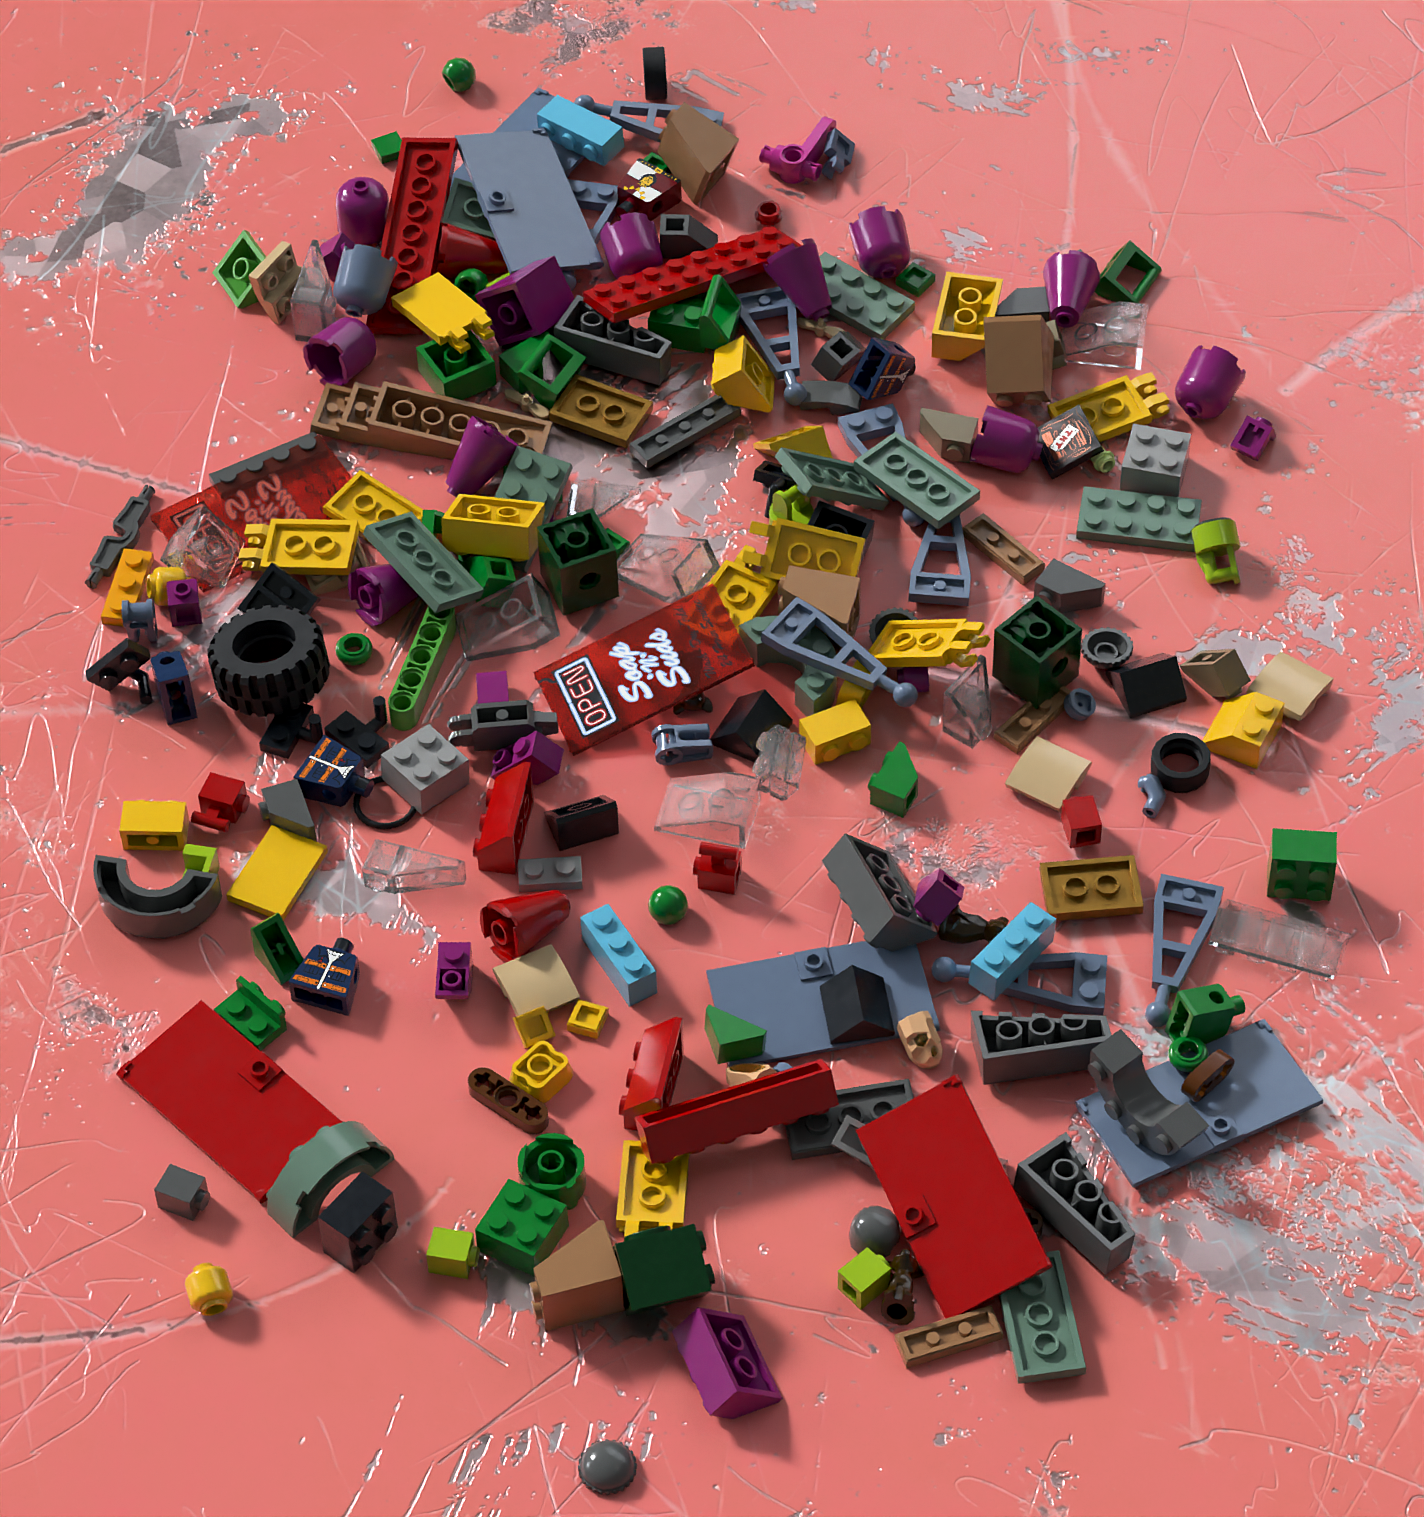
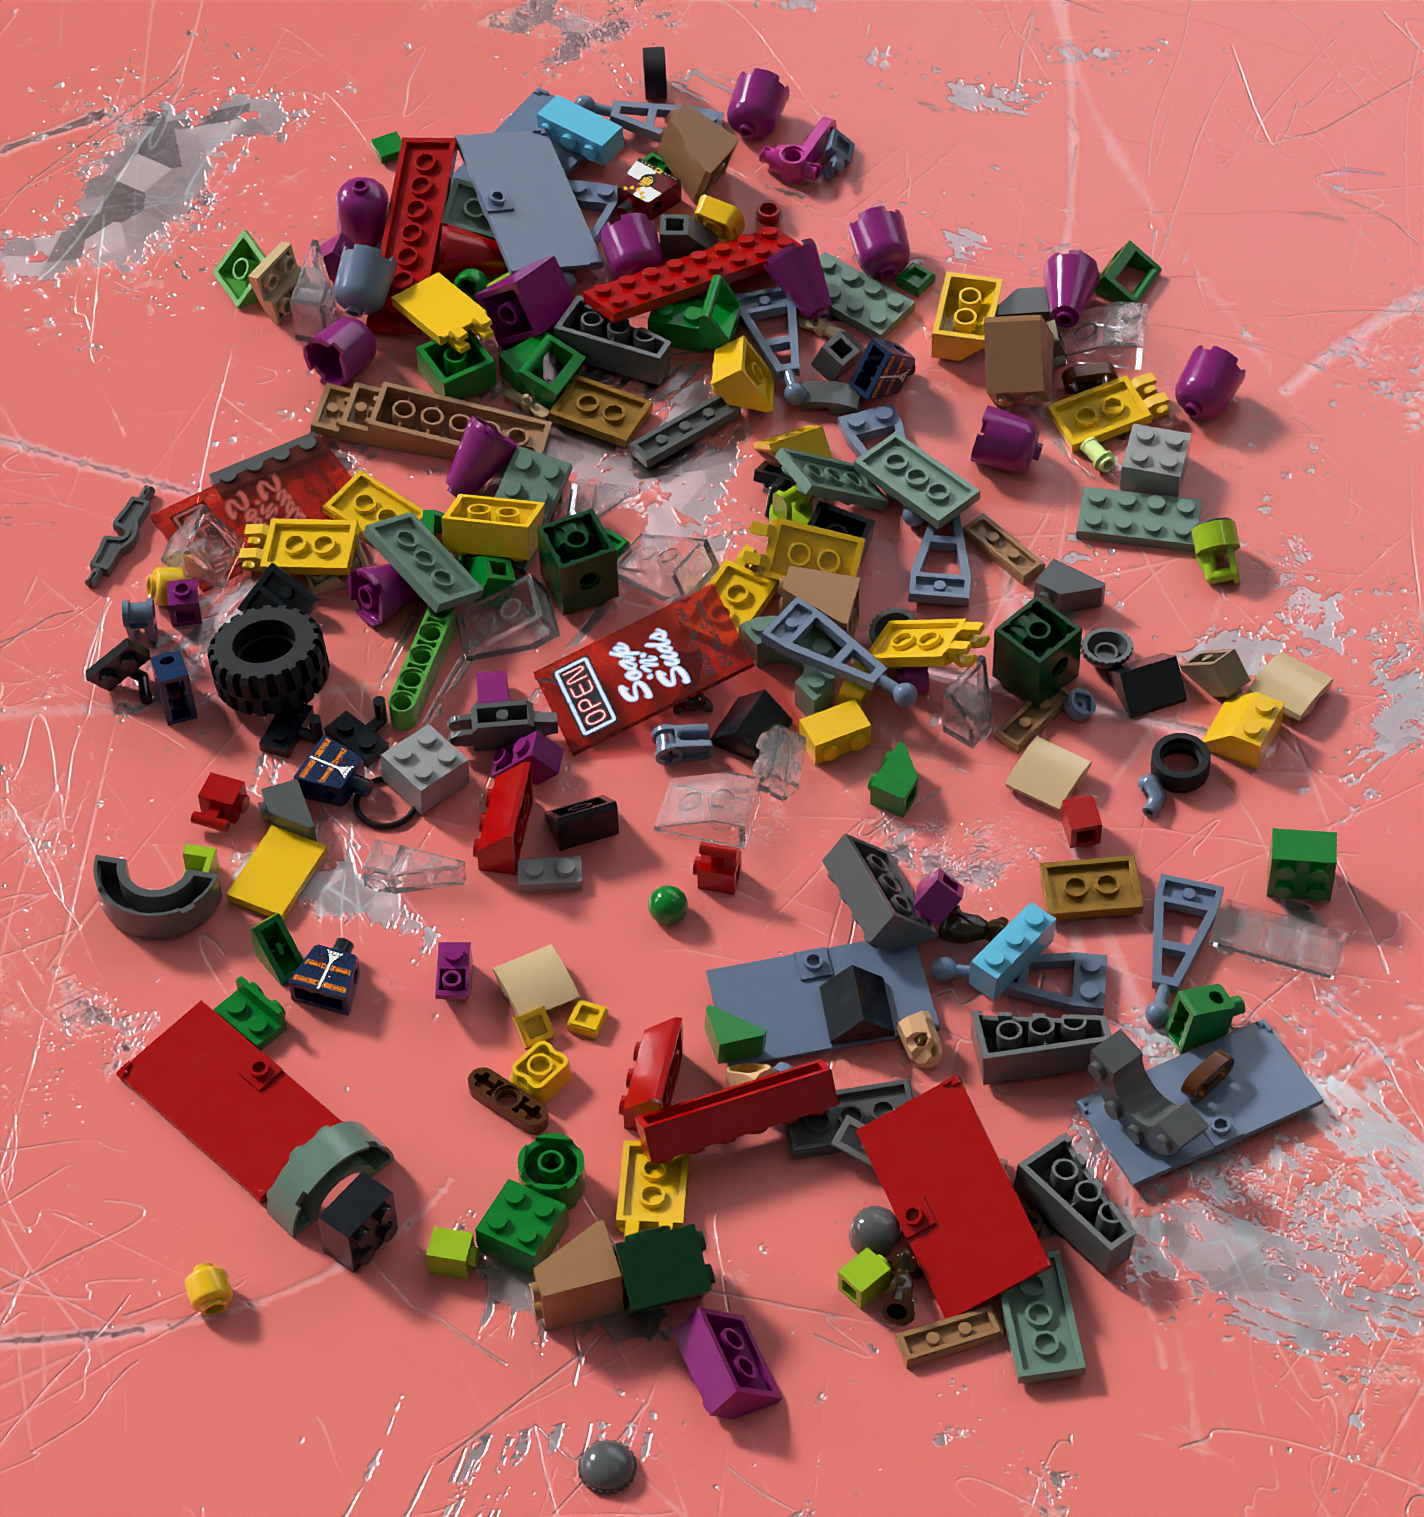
light orange plate [101,548,154,627] -> none
yellow brick [119,800,190,851] -> none
dark grey brick [154,1164,210,1221] -> none
green piece [335,633,373,666] -> none
green piece [442,57,476,92] -> none
red cone [480,890,571,962] -> none
medium azure brick [580,904,657,1007] -> none
dark tan slope [920,408,979,463] -> none
black tile [1038,405,1104,480] -> none
green piece [1168,1036,1209,1073] -> none
magenta bracket [1230,415,1276,461] -> none
none -> yellow piece [693,195,745,243]
none -> magenta cylinder [727,68,790,139]
none -> reddish brown beam [1061,362,1118,394]

